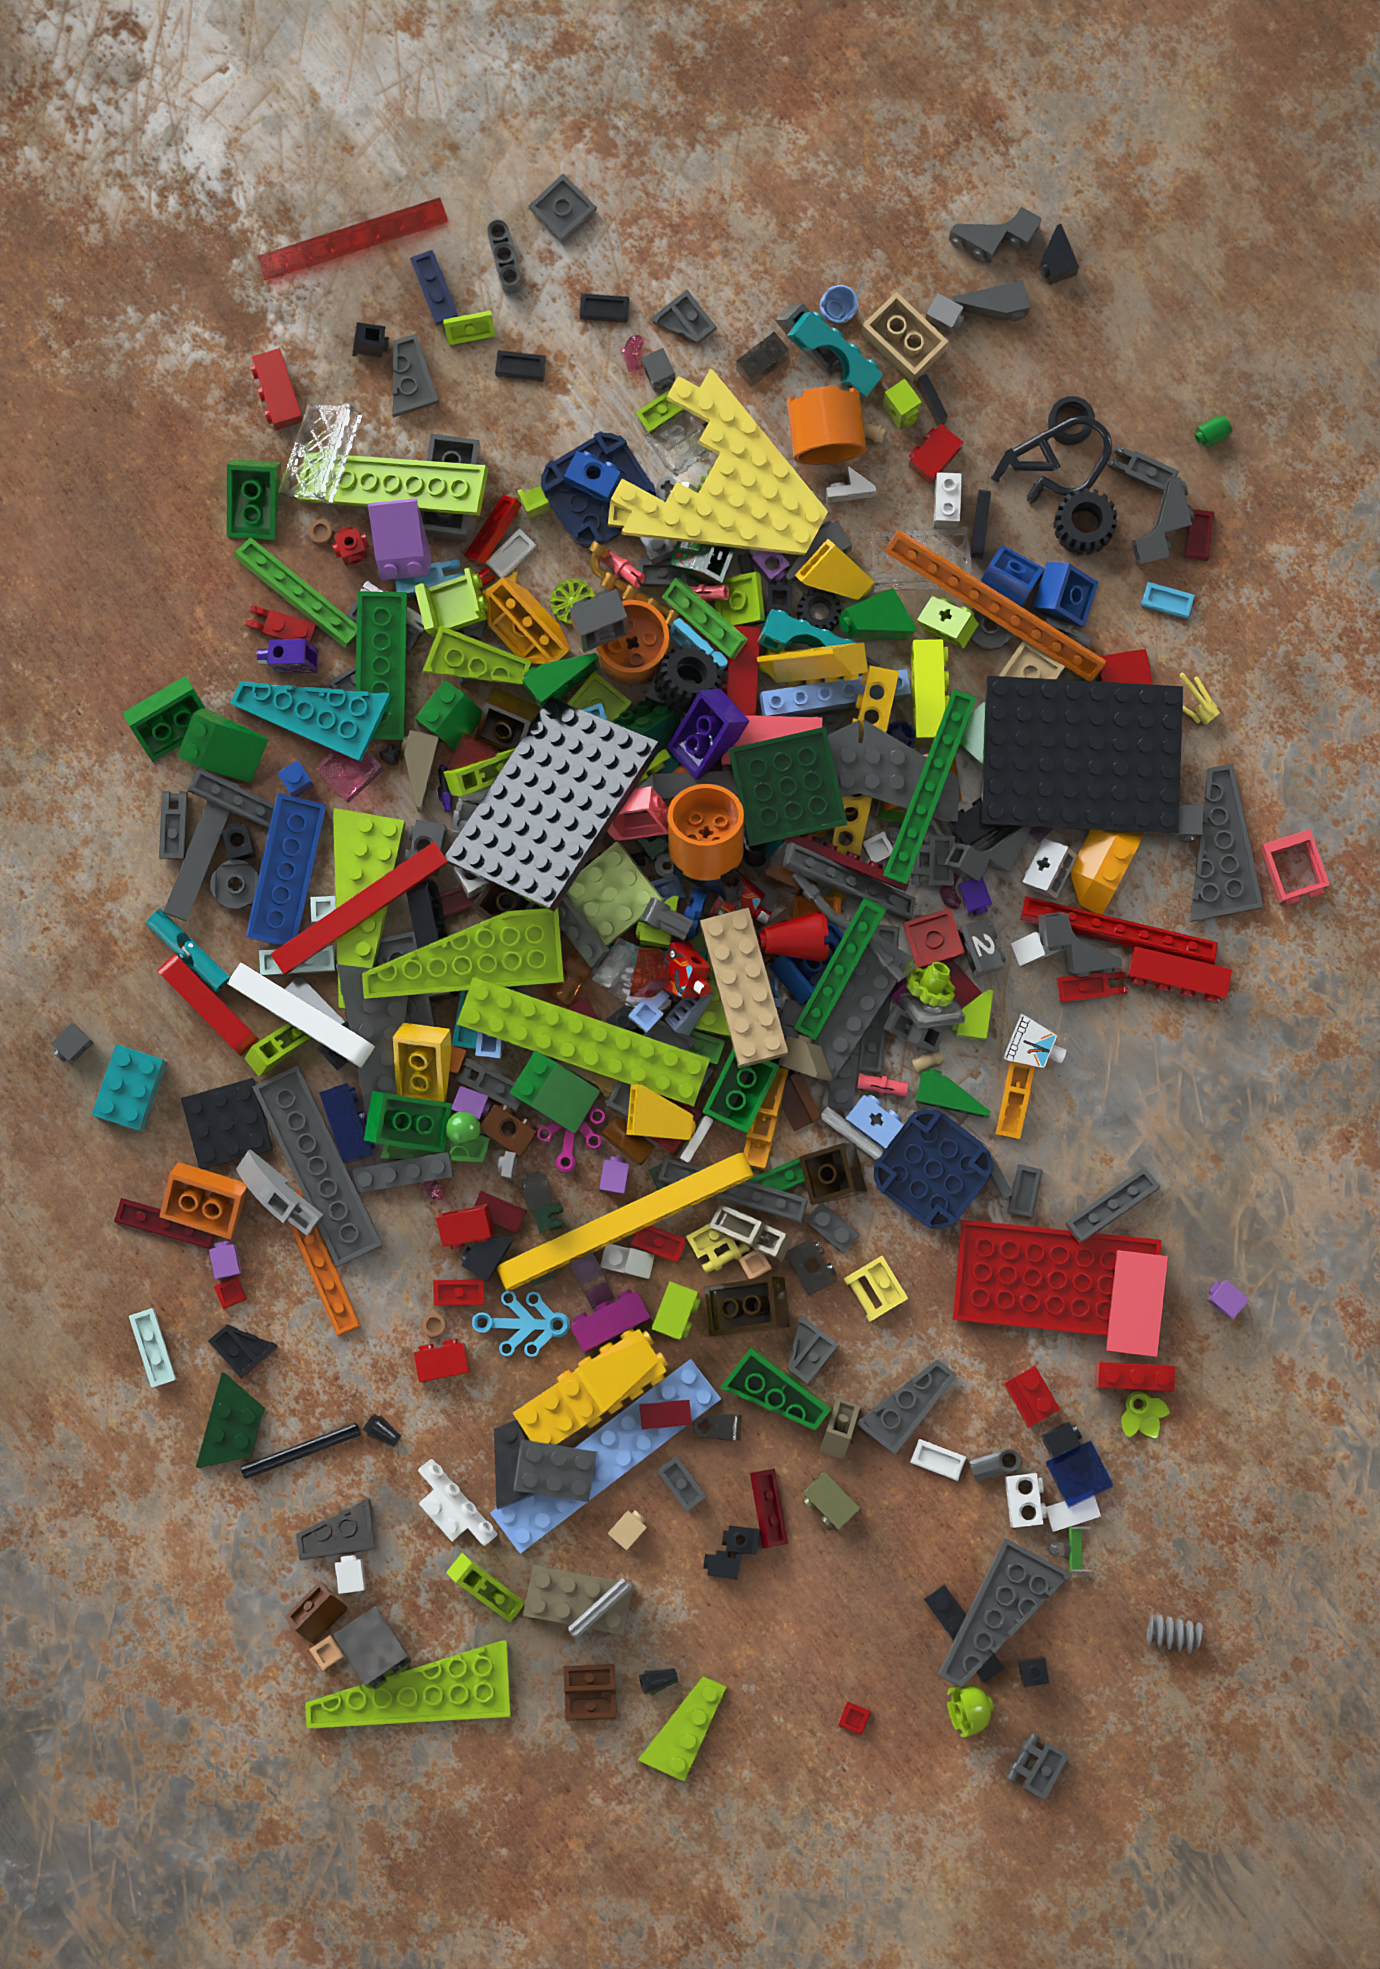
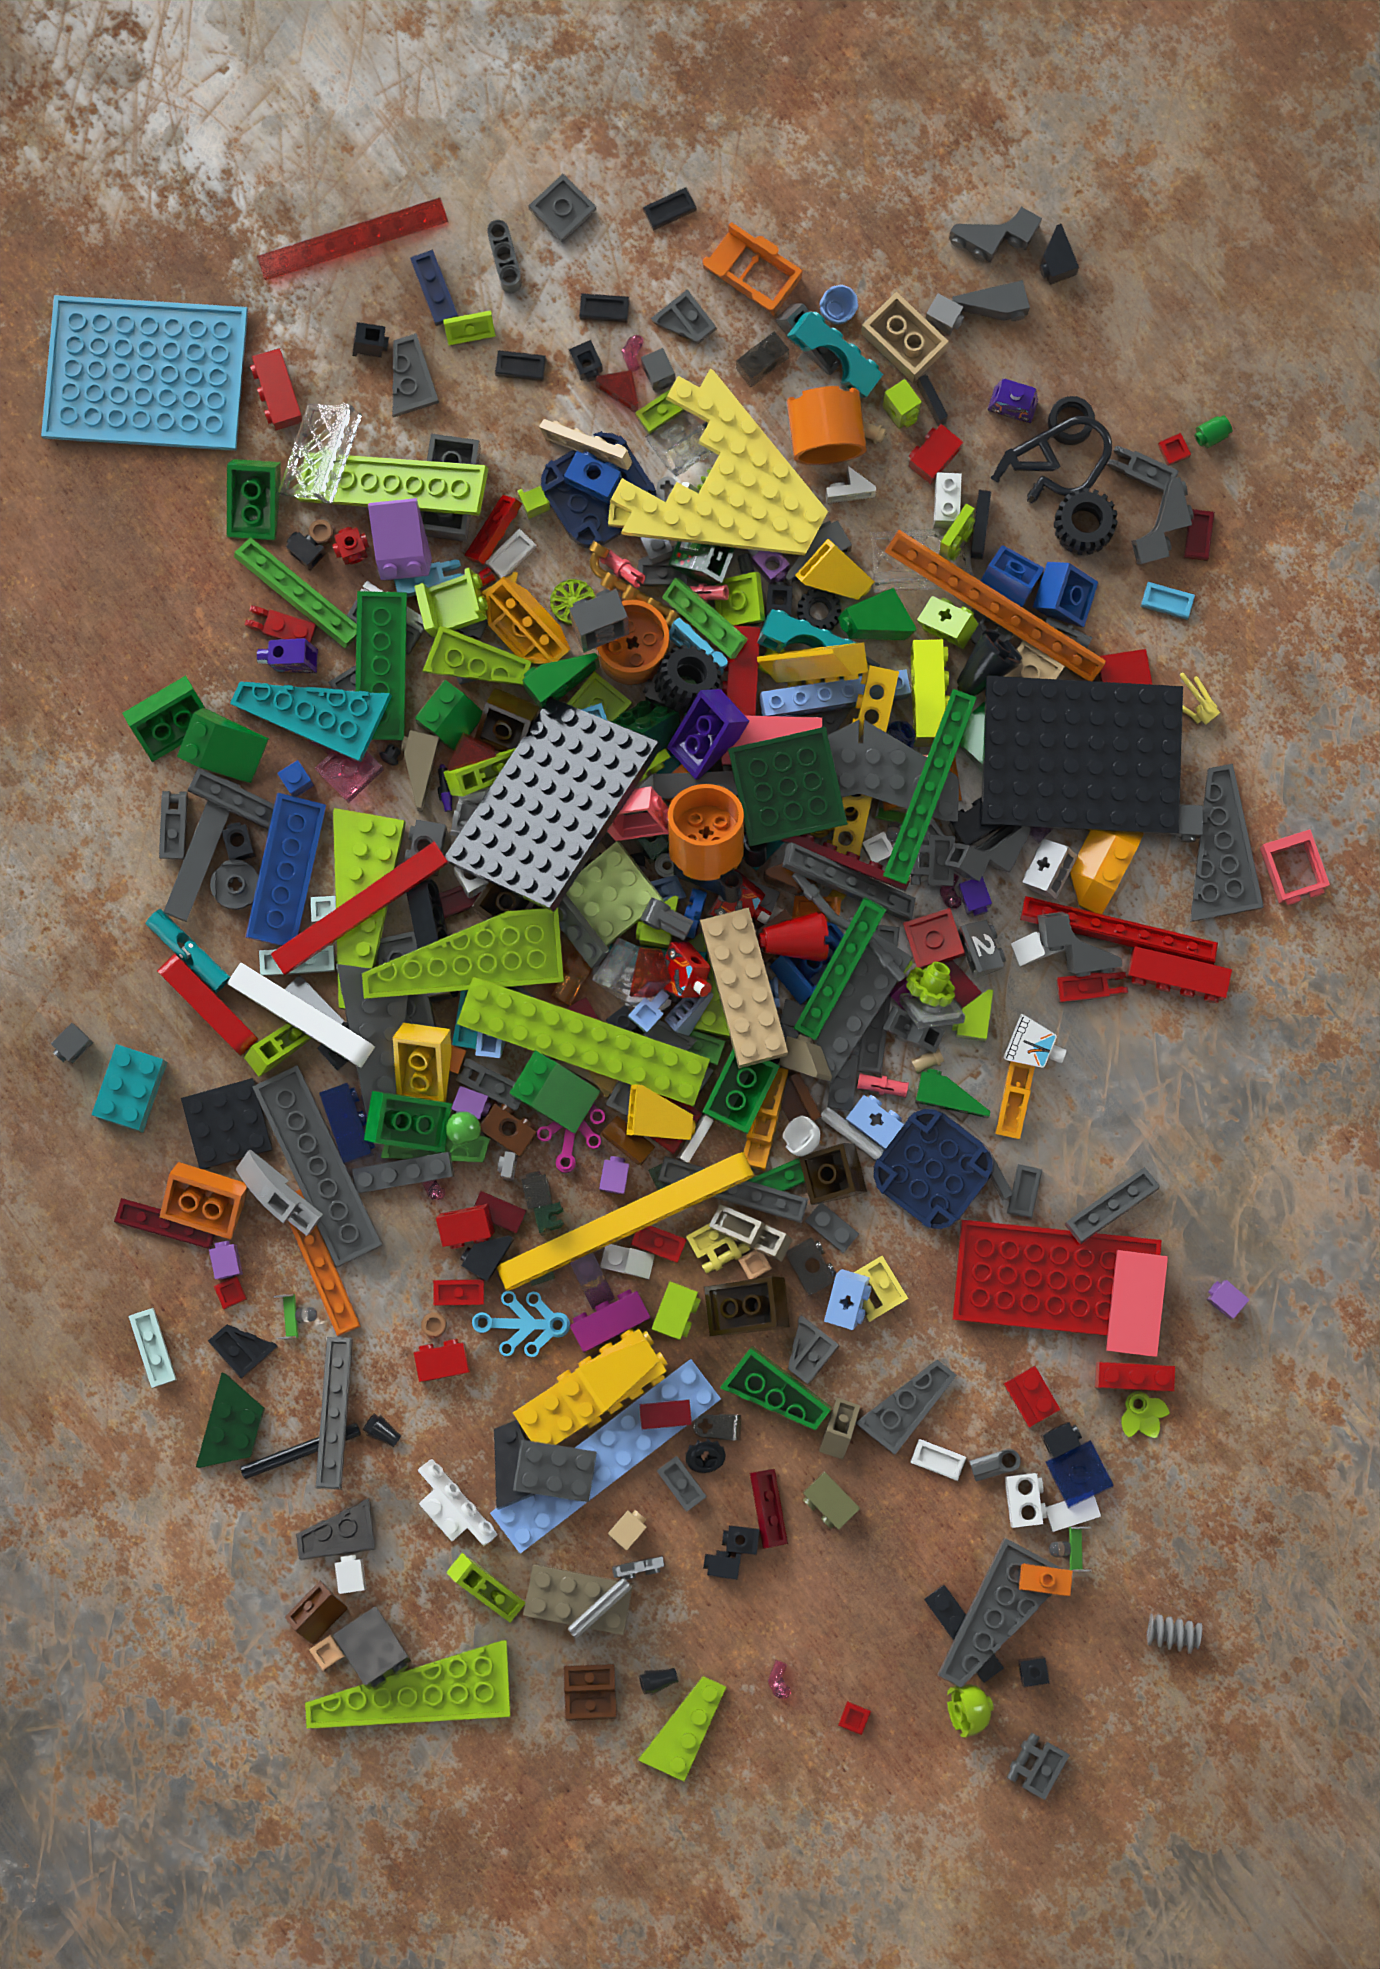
none -> medium azure plate [41,295,248,451]
none -> piece [274,1294,318,1340]
none -> black brick [286,532,326,571]
none -> dark grey tile [315,1337,353,1490]
none -> tan plate [539,419,632,470]
none -> black brick [569,340,603,382]
none -> clear red slope [595,370,638,413]
none -> dark grey wing [612,1556,665,1580]
none -> black tile [643,187,697,231]
none -> black gear [685,1438,726,1473]
none -> orange piece [702,222,803,316]
none -> clear pink arm [768,1660,791,1699]
none -> white hair [783,1116,821,1156]
none -> light blue brick [824,1269,872,1330]
none -> lime plate [939,504,976,561]
none -> black cone [957,629,1022,697]
none -> dark purple torso [987,379,1038,424]
none -> orange plate [1019,1564,1073,1597]
none -> red plate [1158,433,1191,466]

